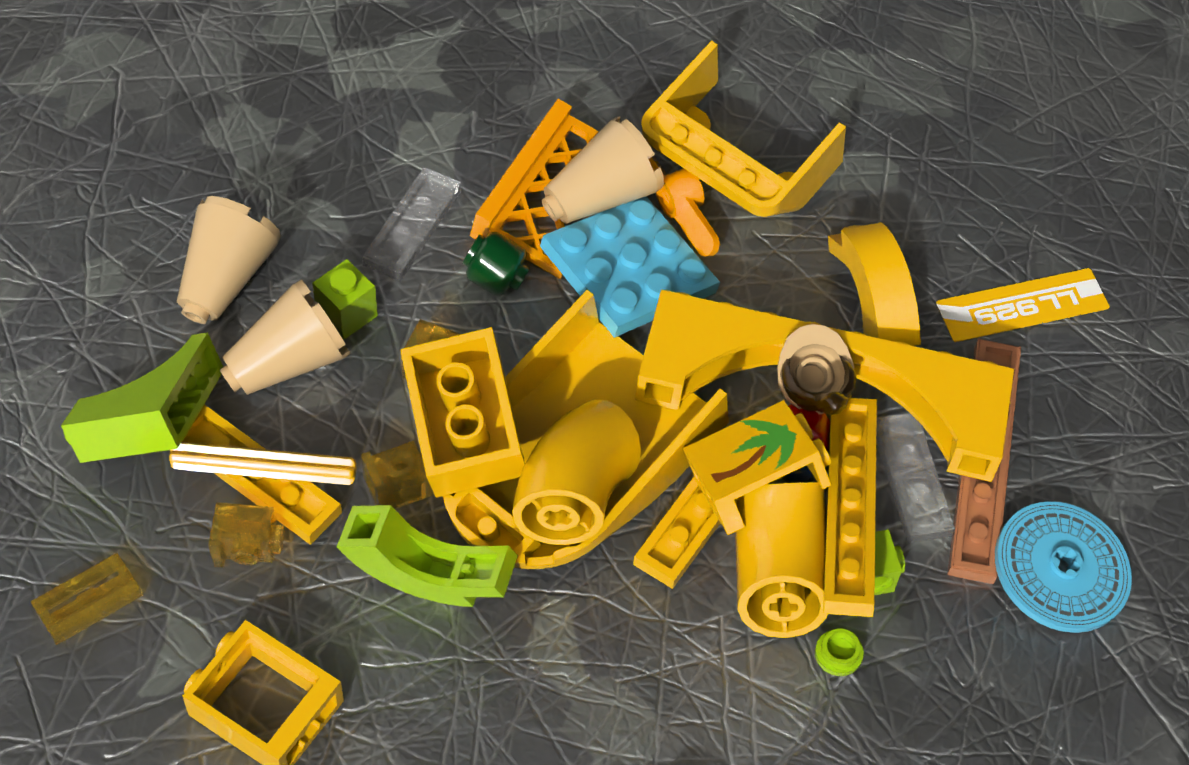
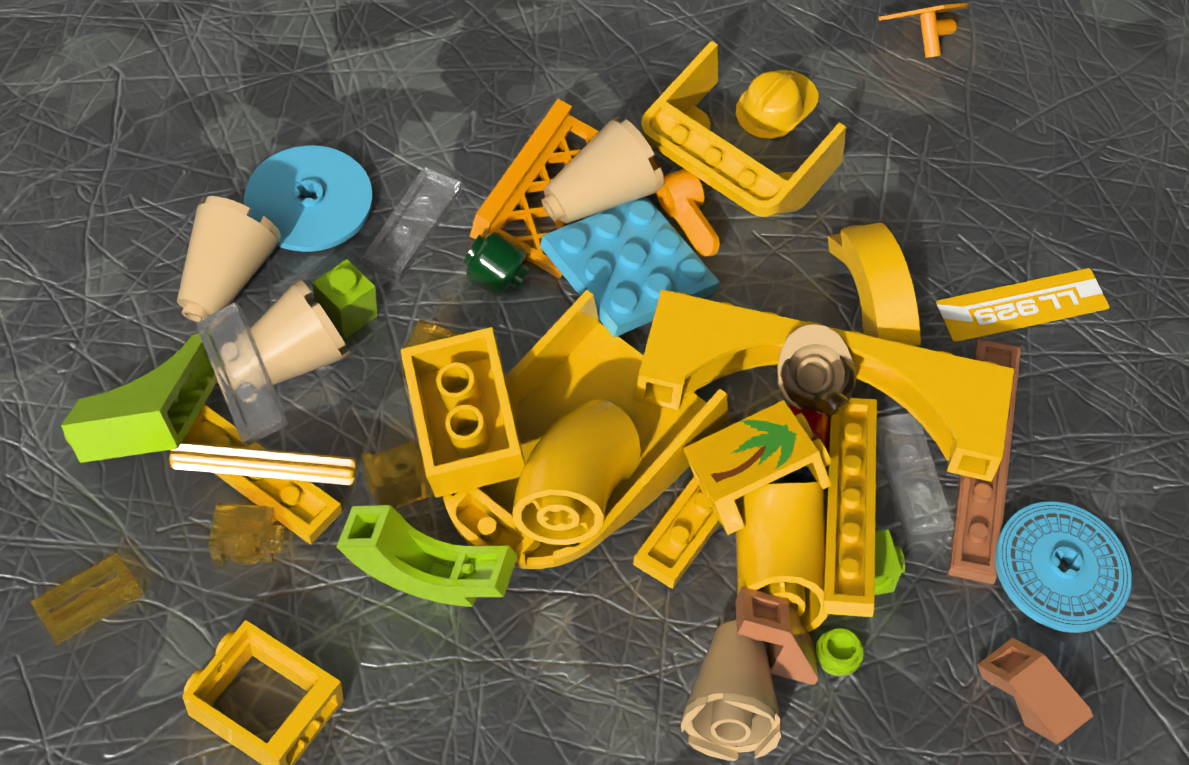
none -> clear tile [195,302,289,445]
none -> medium azure piece [244,145,373,252]
none -> tan cone [681,620,782,761]
none -> yellow piece [735,70,819,140]
none -> nougat slope [735,587,818,685]
none -> light orange shield [879,3,970,58]
none -> nougat slope [977,637,1093,745]

